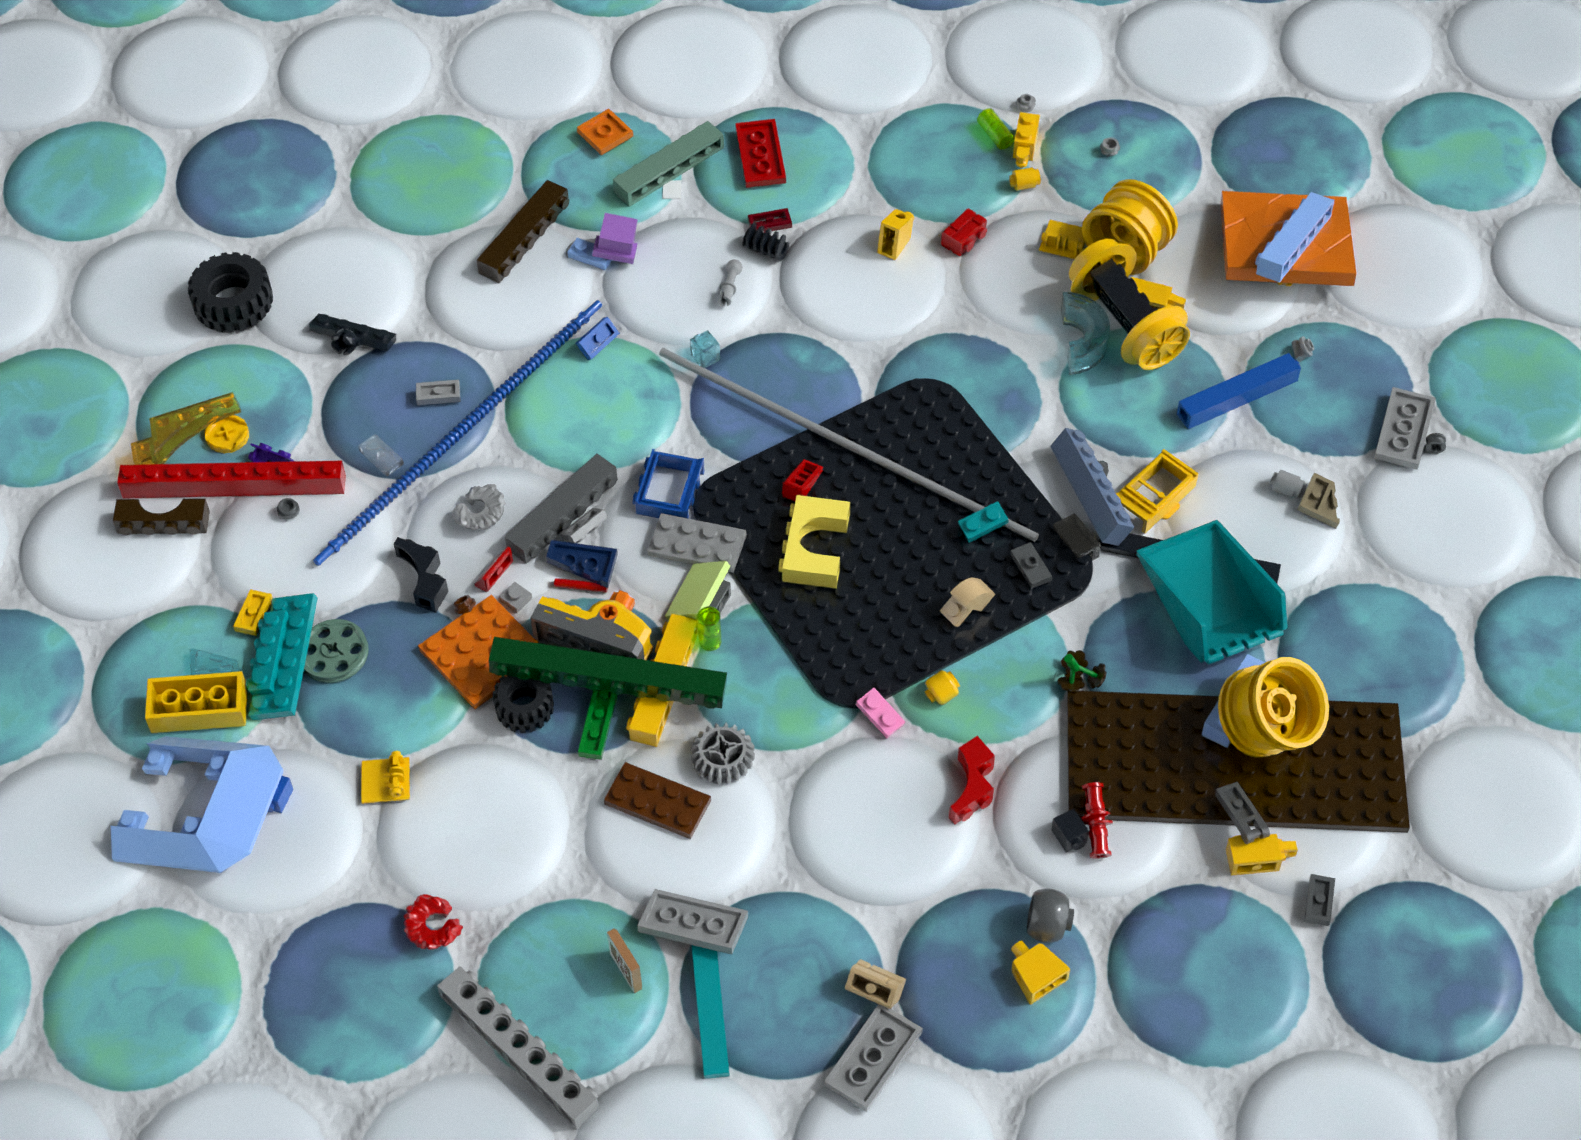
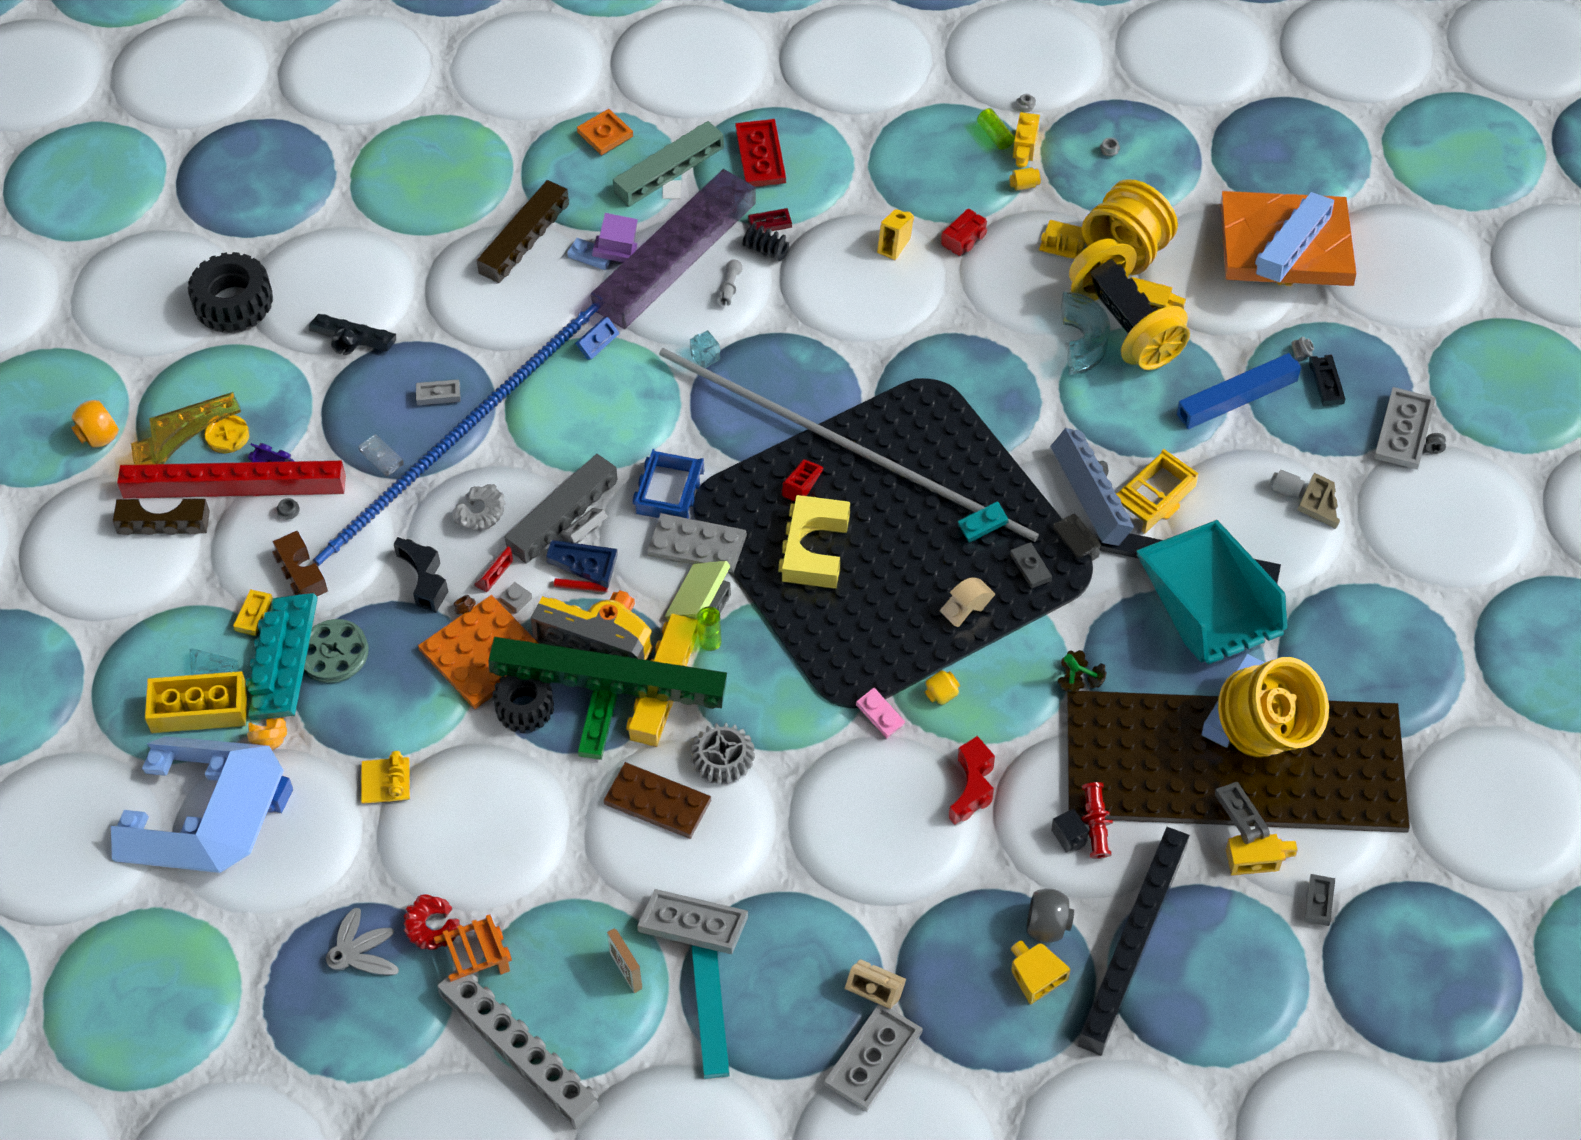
none -> light orange wheel [71,400,119,448]
none -> light orange hat [247,717,287,751]
none -> reddish brown arch [272,530,328,596]
none -> light grey plant [326,908,399,975]
none -> orange plate [434,914,512,982]
none -> clear purple brick [591,169,756,330]
none -> black brick [1078,826,1190,1056]
none -> black plate [1309,354,1346,406]

